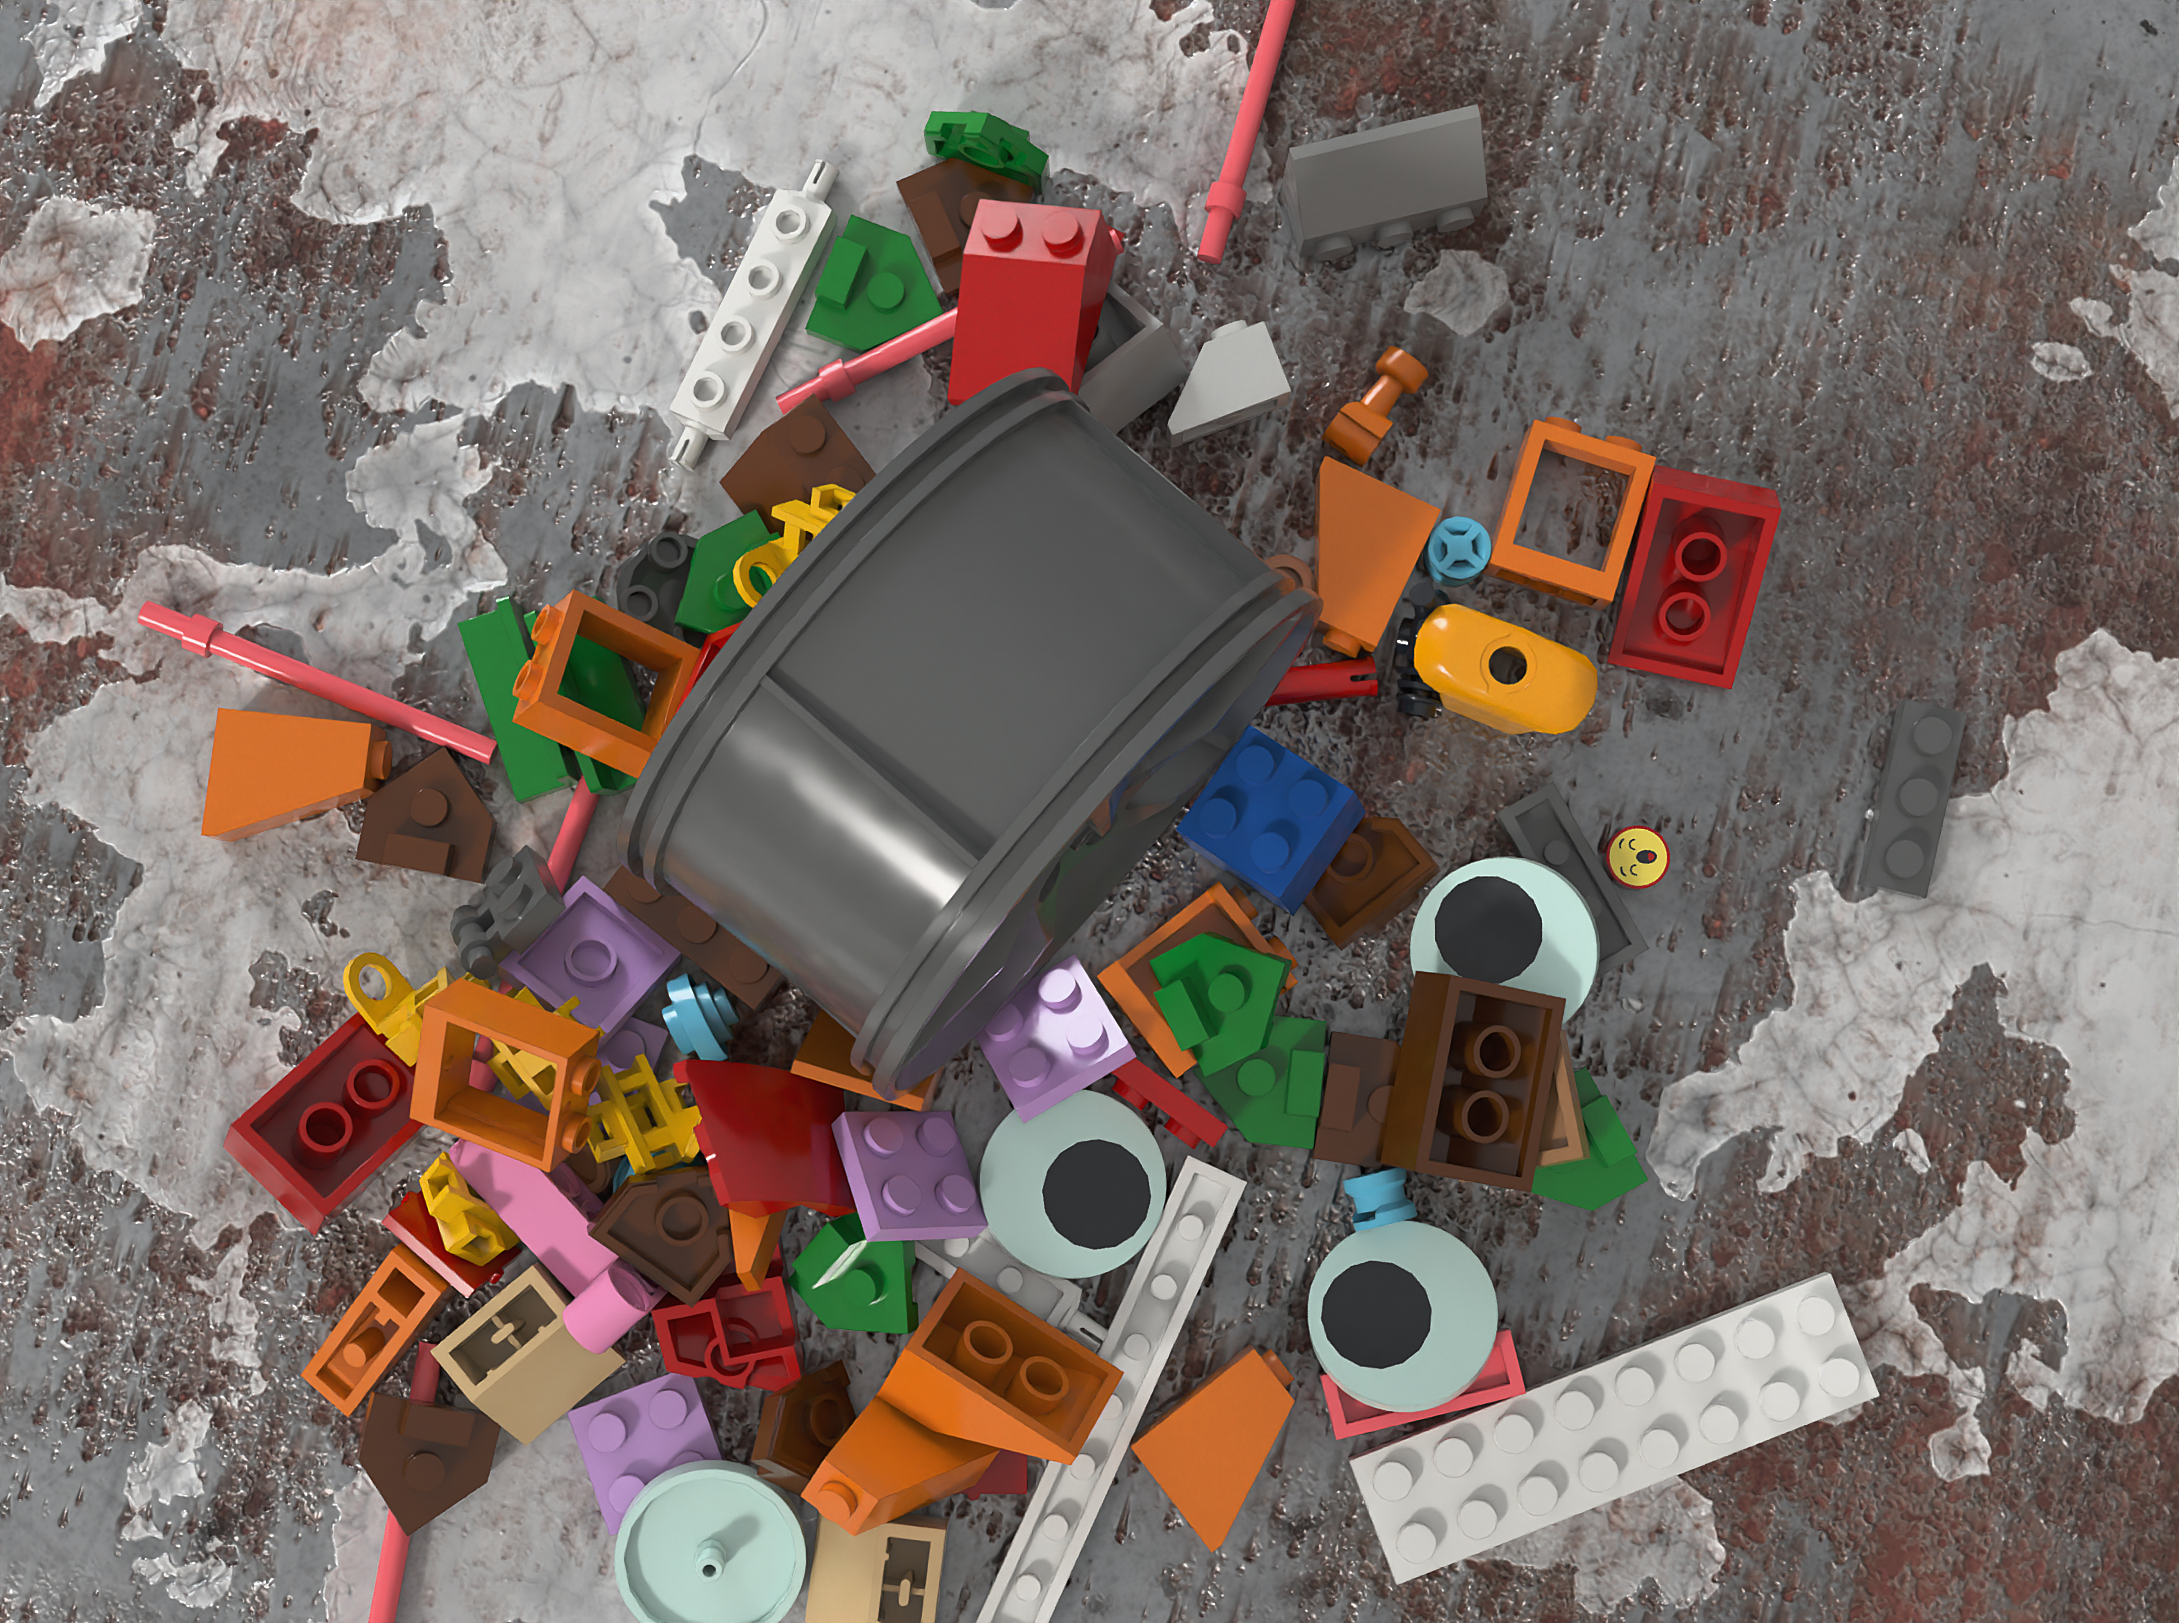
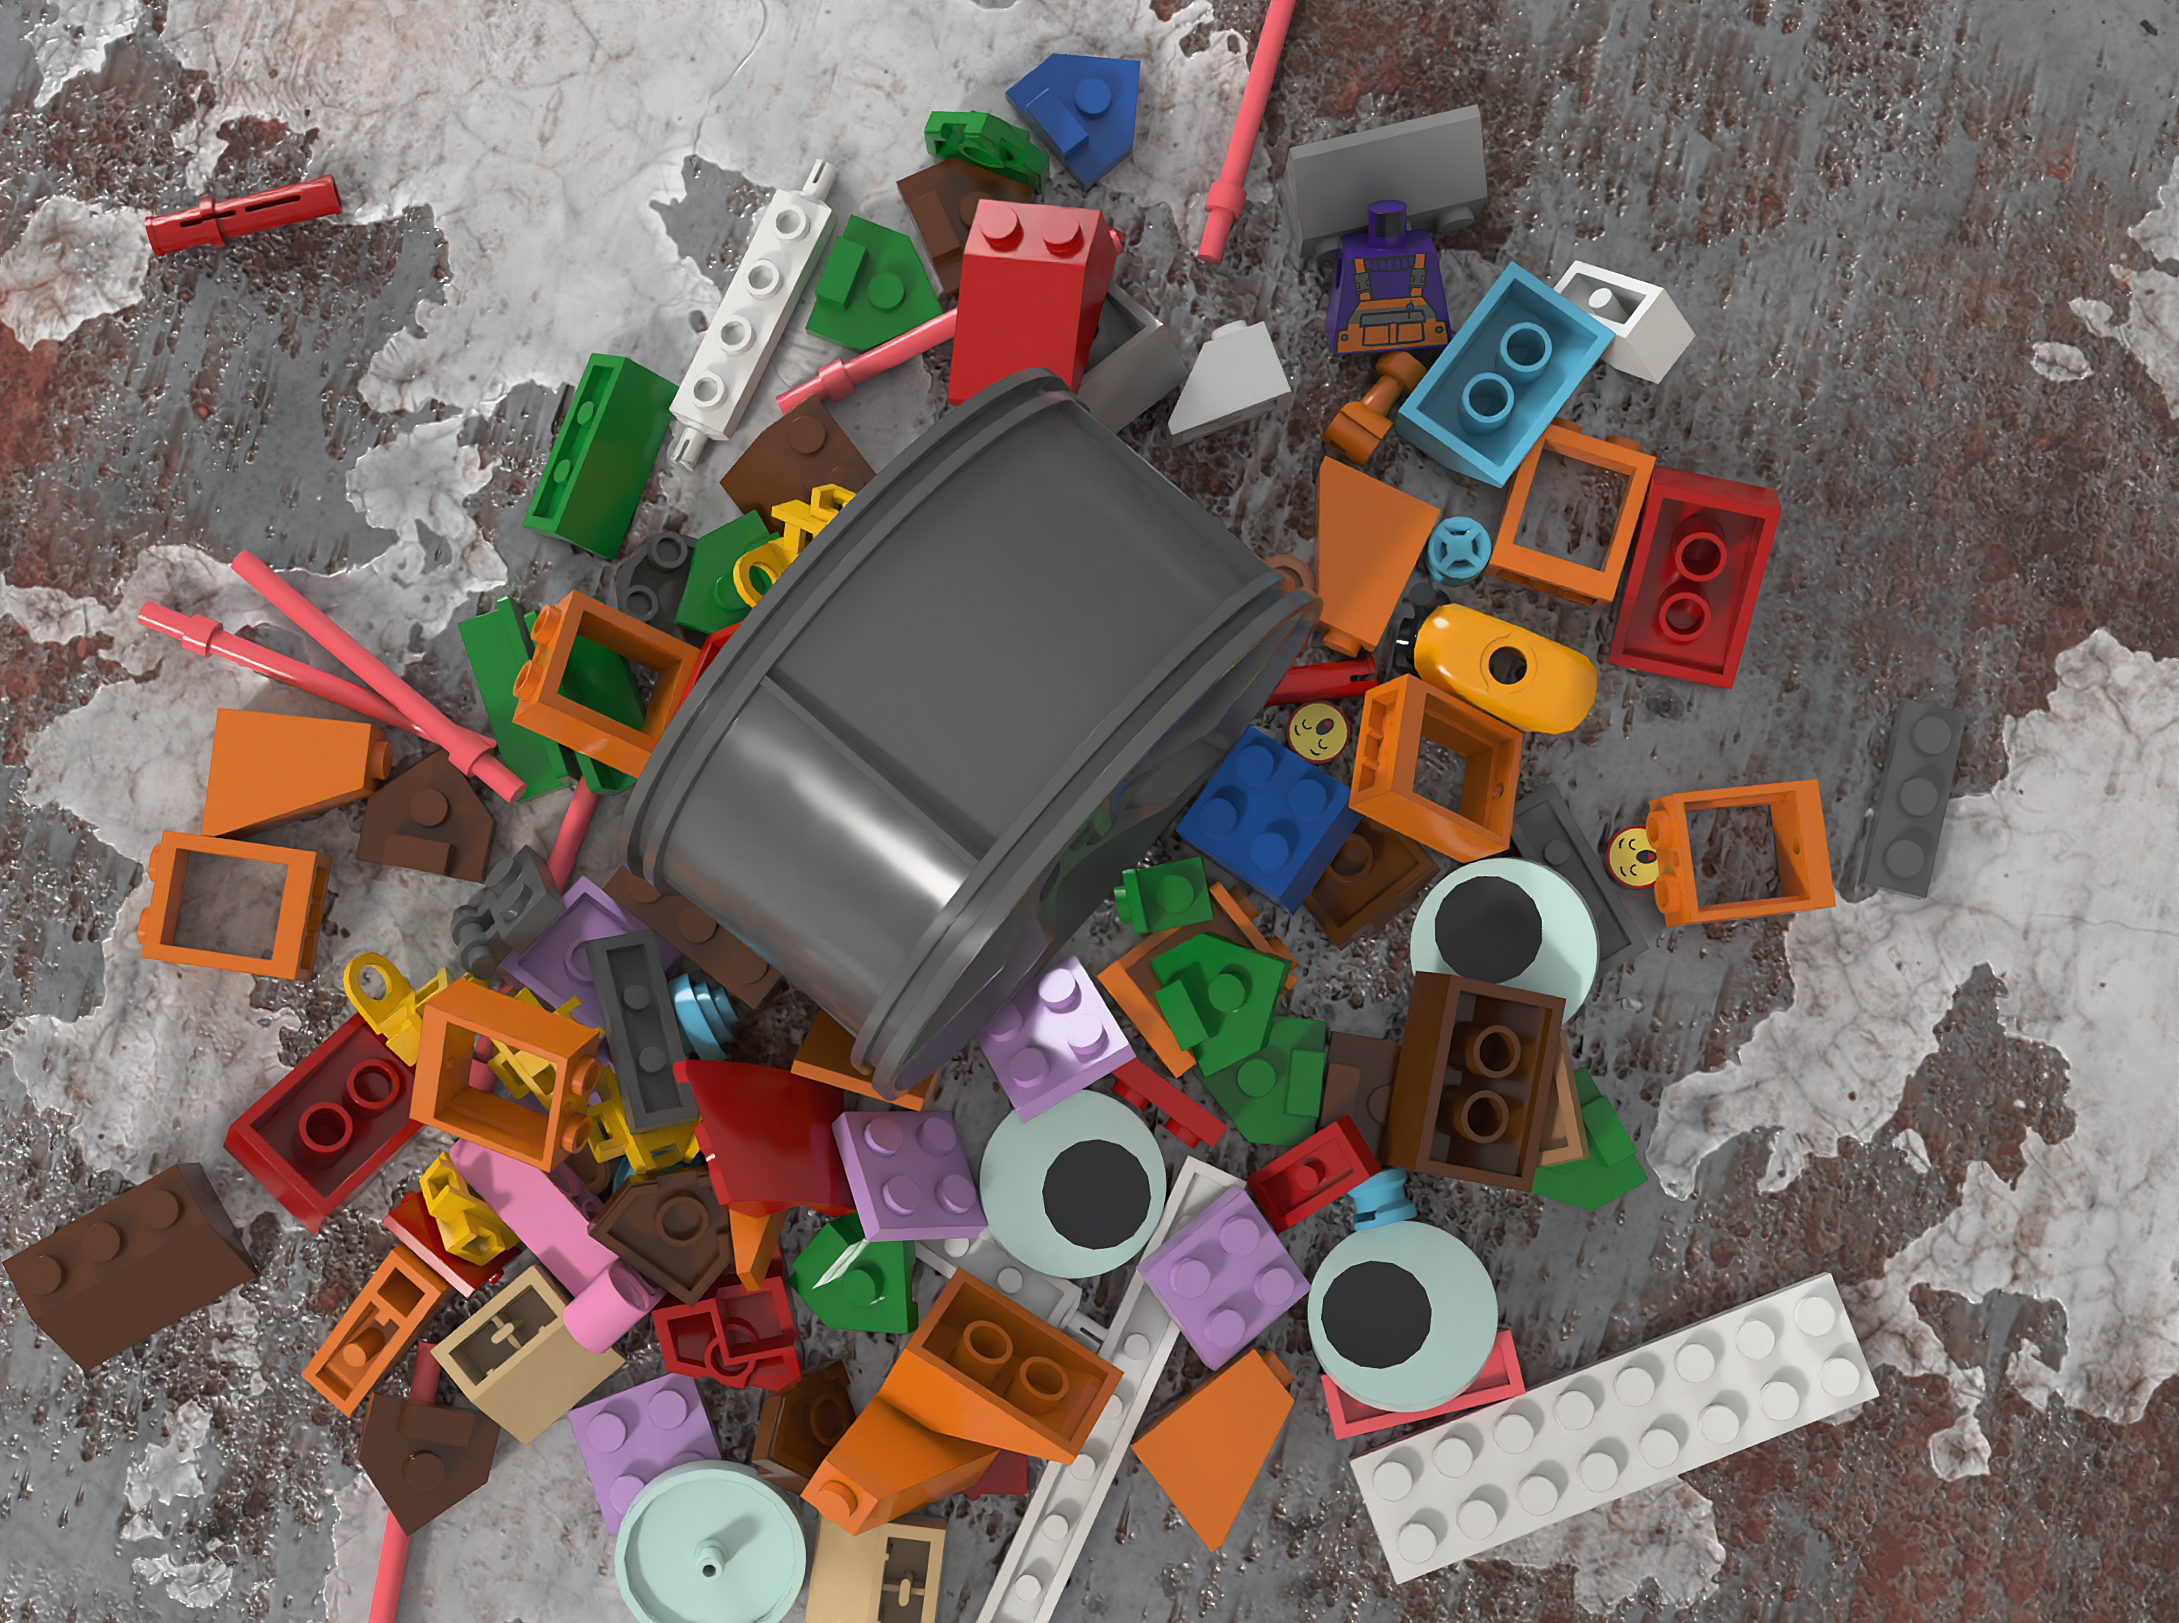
none -> reddish brown slope [2,1162,260,1372]
none -> orange window [137,830,333,982]
none -> red pin [145,174,343,257]
none -> coral bar [231,550,527,804]
none -> green panel [522,353,680,560]
none -> dark grey plate [585,929,700,1135]
none -> blue plate [1005,53,1140,191]
none -> green bracket [1114,856,1215,936]
none -> lavender plate [1136,1185,1311,1371]
none -> red plate [1244,1115,1383,1235]
none -> light yellow tile [1285,700,1350,766]
none -> torso [1325,200,1453,355]
none -> orange window [1348,673,1524,864]
none -> medium azure slope [1394,261,1616,488]
none -> white slope [1553,260,1696,384]
none -> orange window [1646,779,1836,928]

